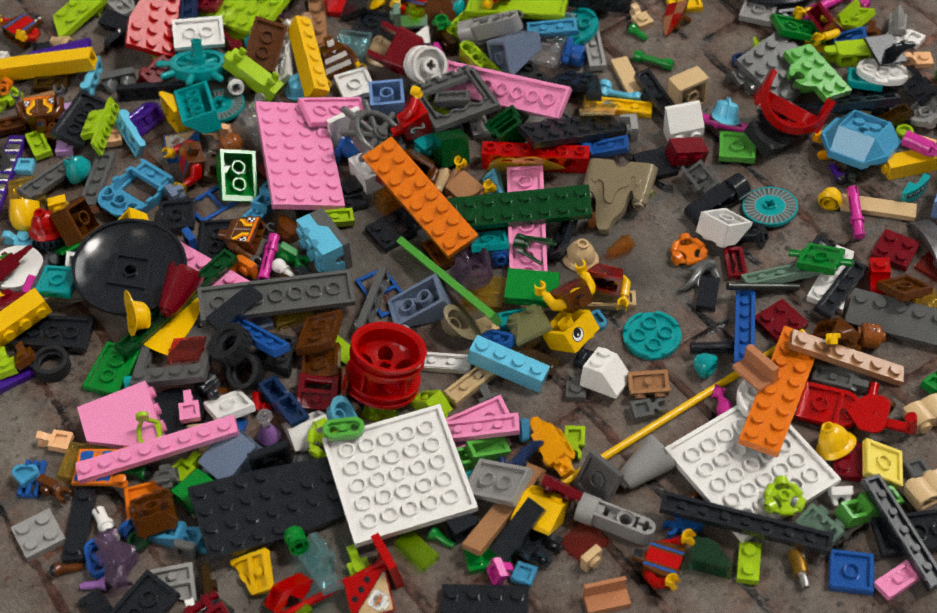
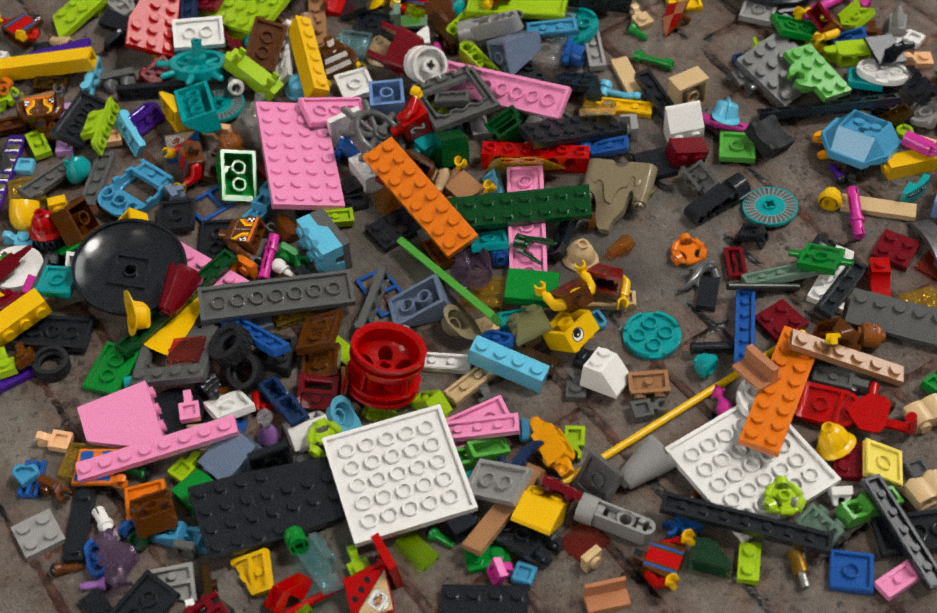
lime piece [135,411,162,443] -> none
dark grey gear [155,463,180,489] -> none
blue tile [181,226,198,251] -> none
black tile [206,283,263,330] -> none
bright green plate [323,417,365,441] -> none
green plate [432,14,452,30] -> none
black tile [490,497,546,562] -> none
white slope [696,208,753,248] -> none
red piece [752,67,836,135] -> none
reddish brown plate [876,274,933,302] -> none

